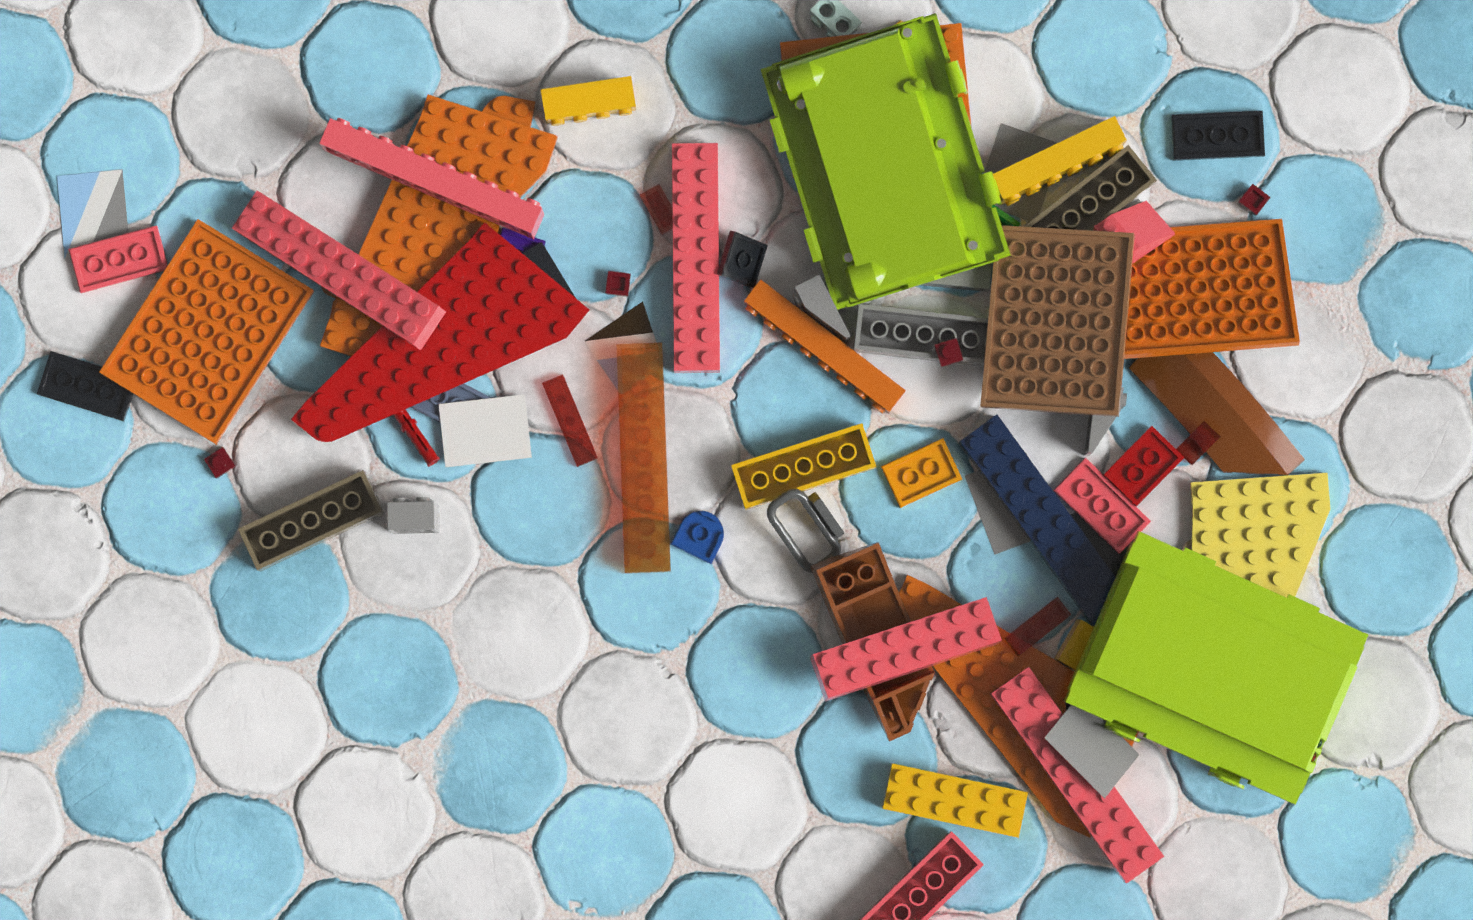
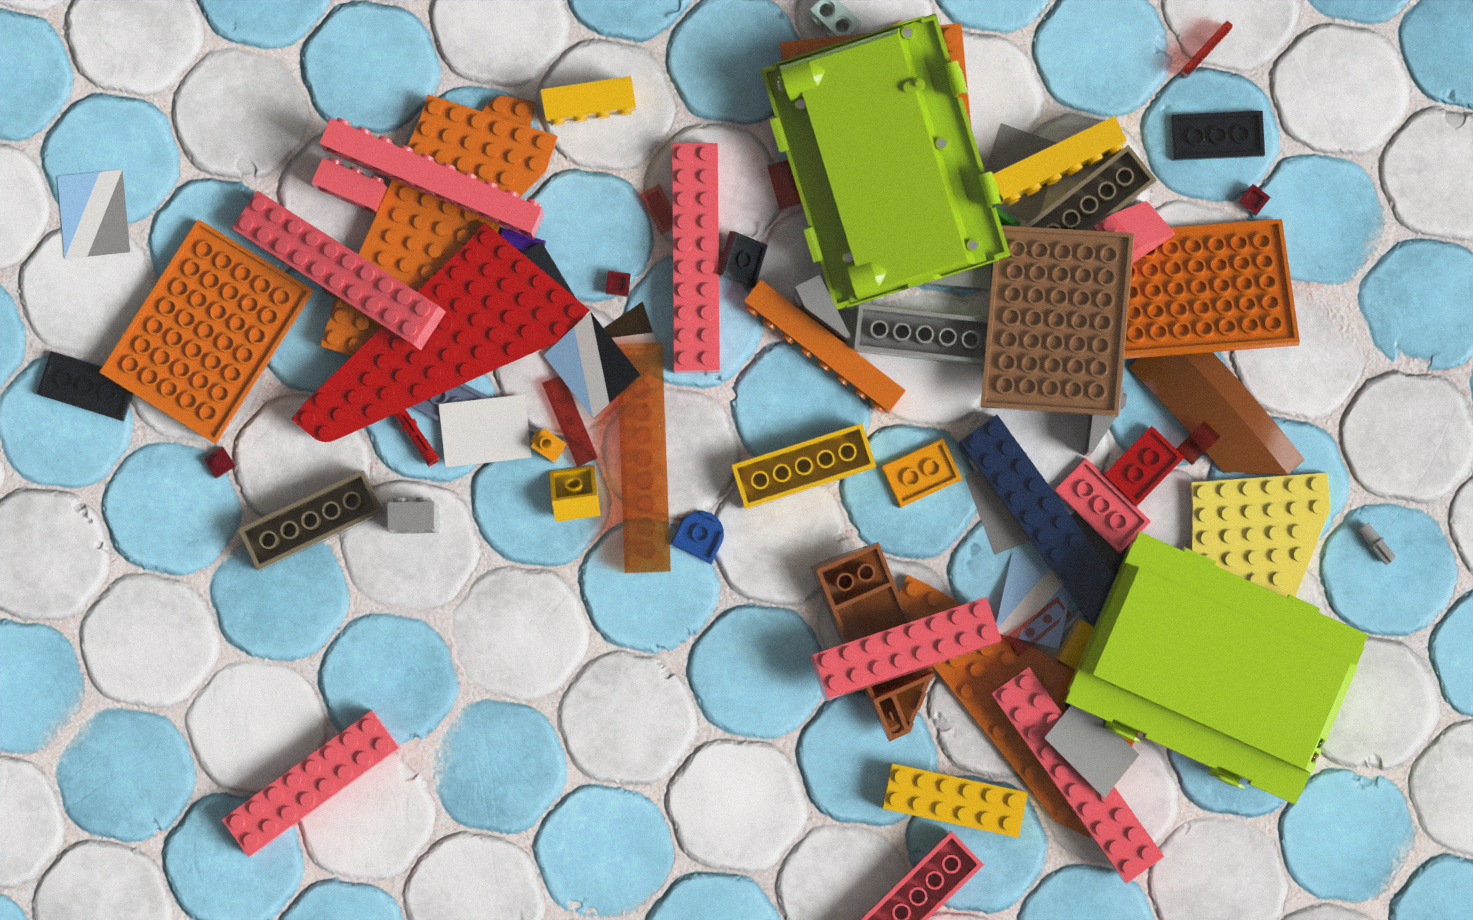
coral tile [69,225,168,294] -> none
dark grey bar [767,489,844,573] -> none
dark red plate [934,338,963,367] -> none
none -> coral brick [222,710,401,857]
none -> coral brick [311,157,388,215]
none -> light orange brick [530,428,567,464]
none -> sticker [543,312,641,418]
none -> yellow slope [549,465,601,522]
none -> clear red tile [767,160,801,210]
none -> sticker [996,553,1070,649]
none -> clear red tile [1179,20,1233,79]
none -> light grey axle [1357,522,1396,565]

